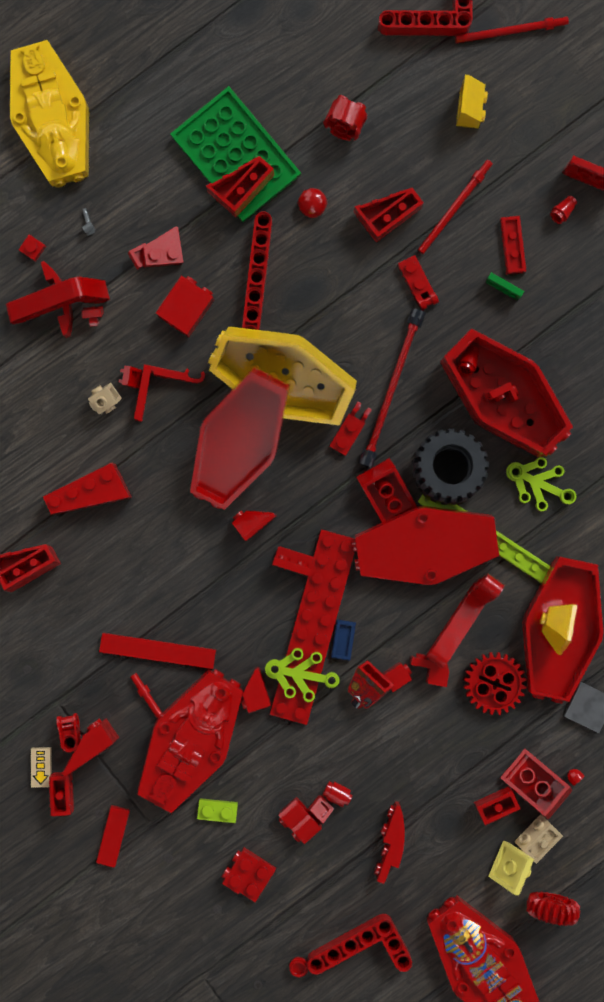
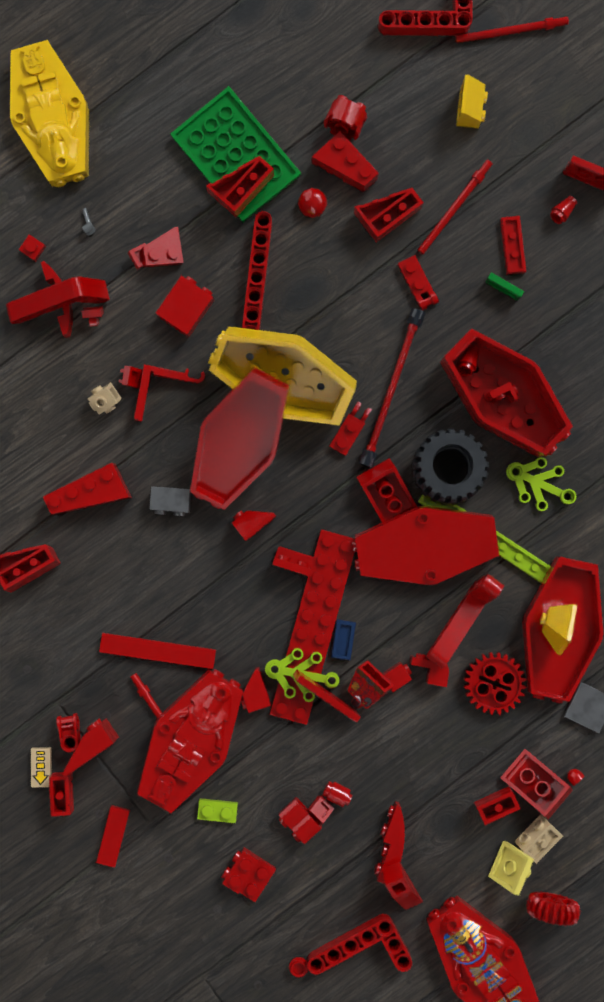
none -> flat silver brick [150,486,191,516]
none -> red tile [293,669,361,722]
none -> red wedge [311,131,379,192]
none -> red slope [382,861,423,910]

